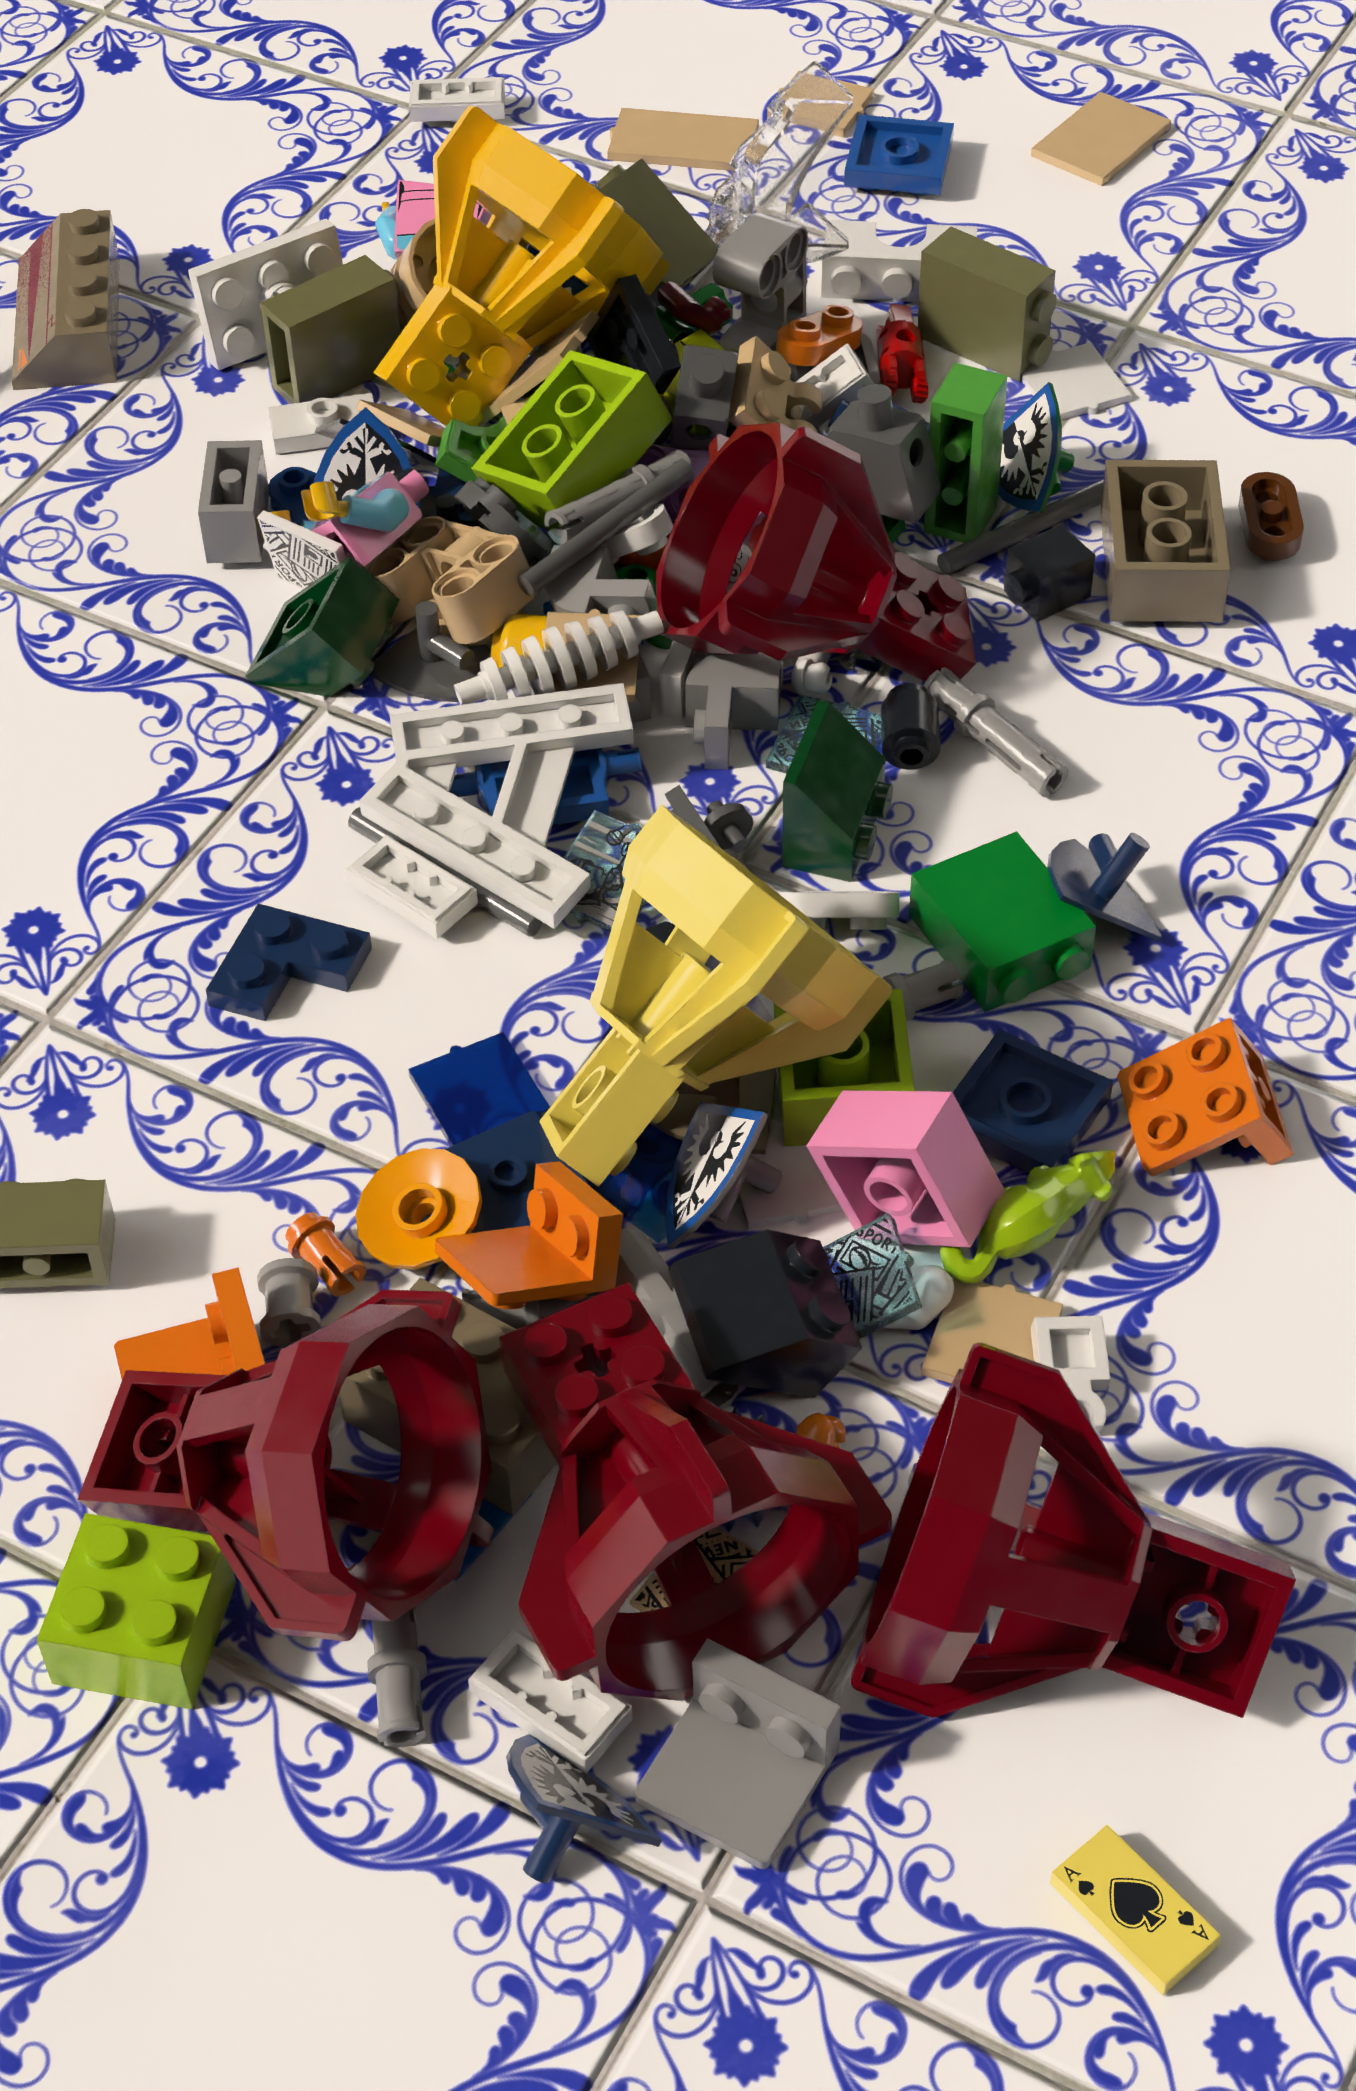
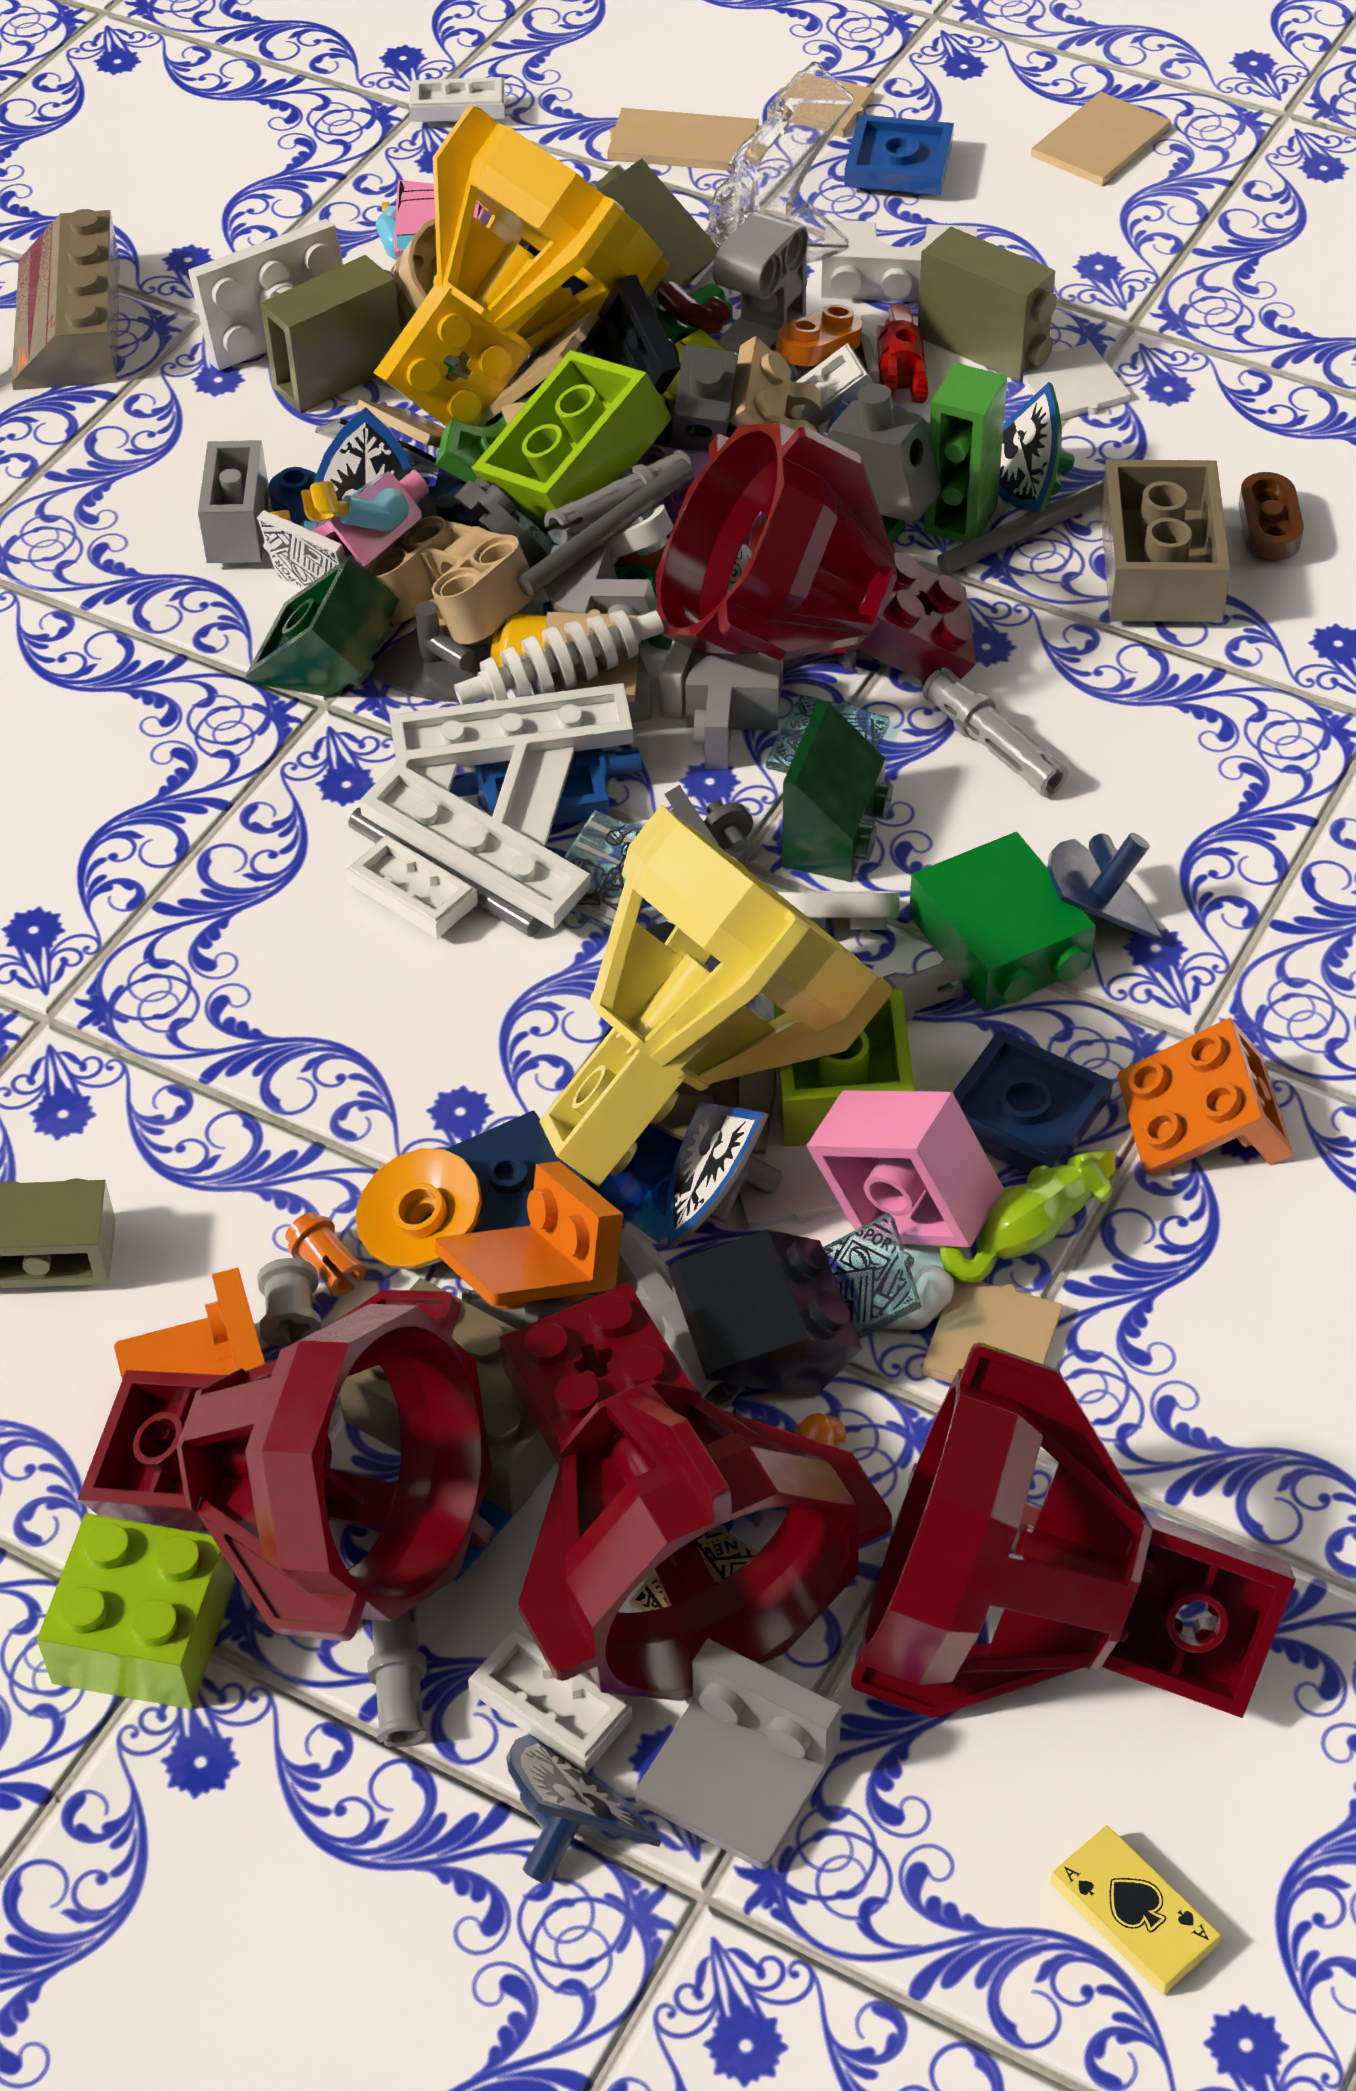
dark blue plate [206,903,372,1021] -> none
white plate [268,393,374,454] -> none
clear blue piece [408,1032,550,1147] -> none
white arm [791,652,832,697] -> none
black brick [880,683,941,770] -> none
black brick [1003,524,1096,622] -> none
white plate [1030,1315,1111,1435] -> none

